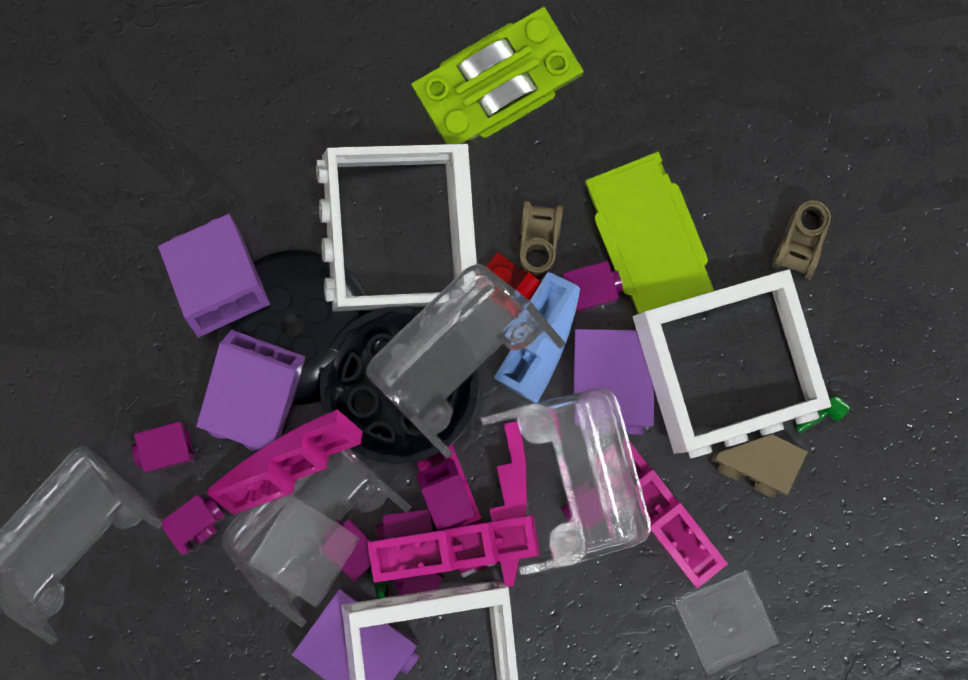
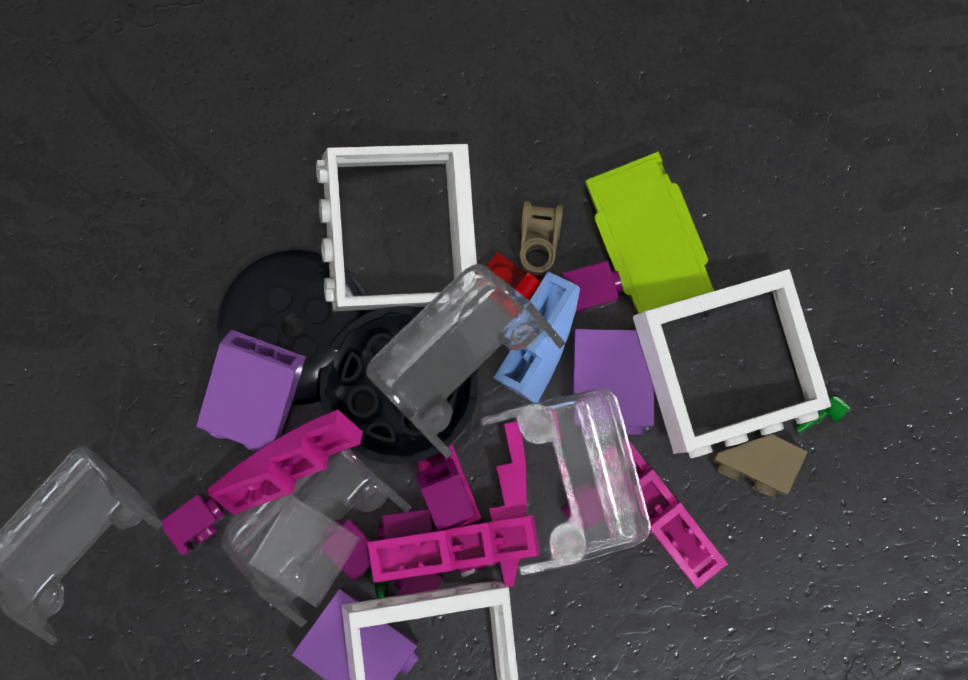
magenta brick [131,422,197,473] -> none
medium lavender brick [158,213,270,337] -> none
lime piece [411,7,584,144] -> none
clear tile [674,569,780,676] -> none
dark tan piece [772,200,831,280] -> none

